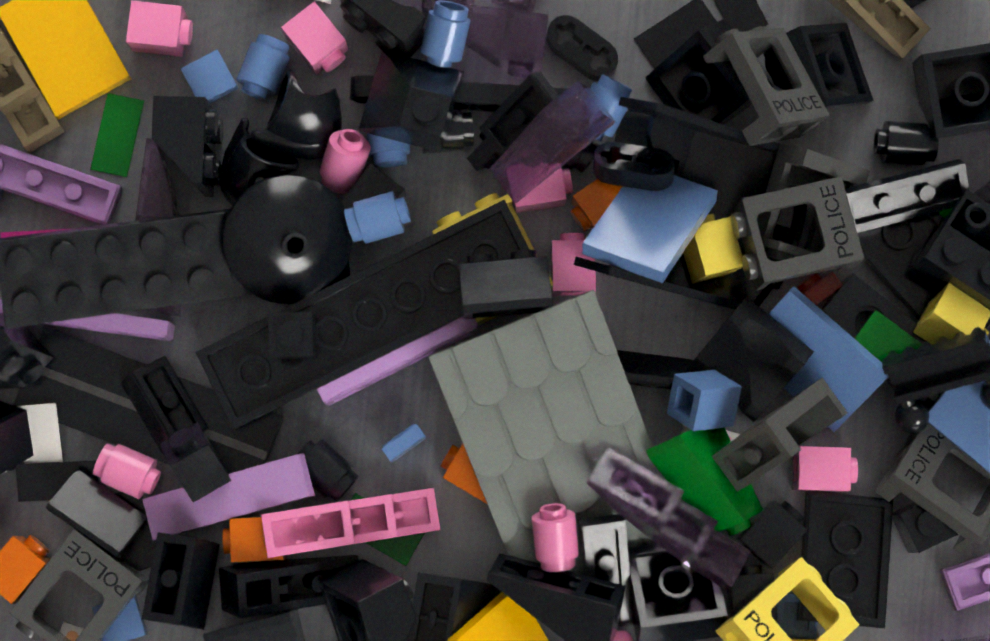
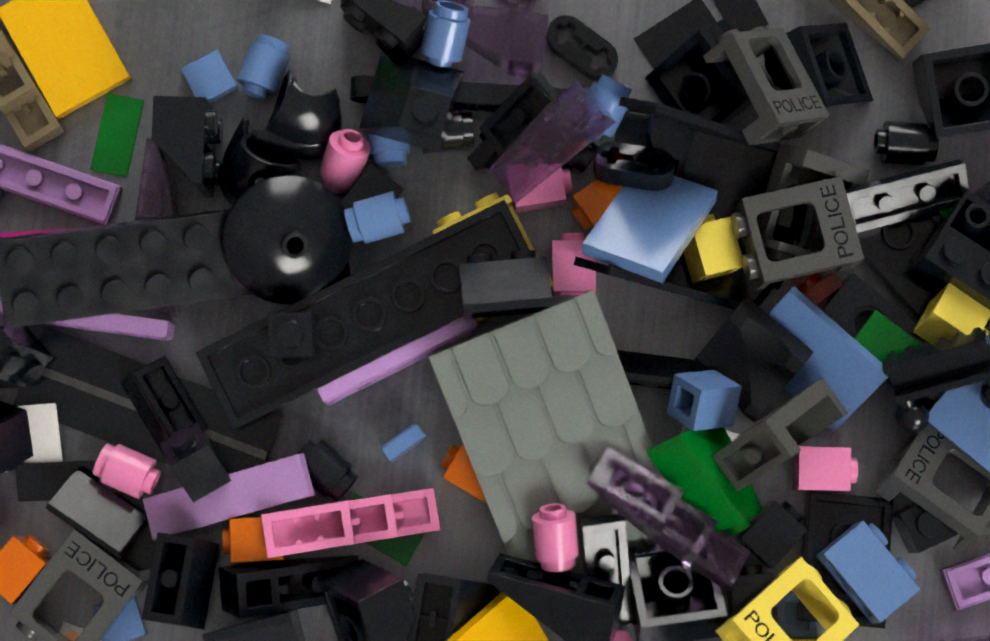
bright pink brick [126,0,193,57] -> none
bright pink brick [281,1,349,75] -> none
none -> medium blue brick [816,521,920,624]

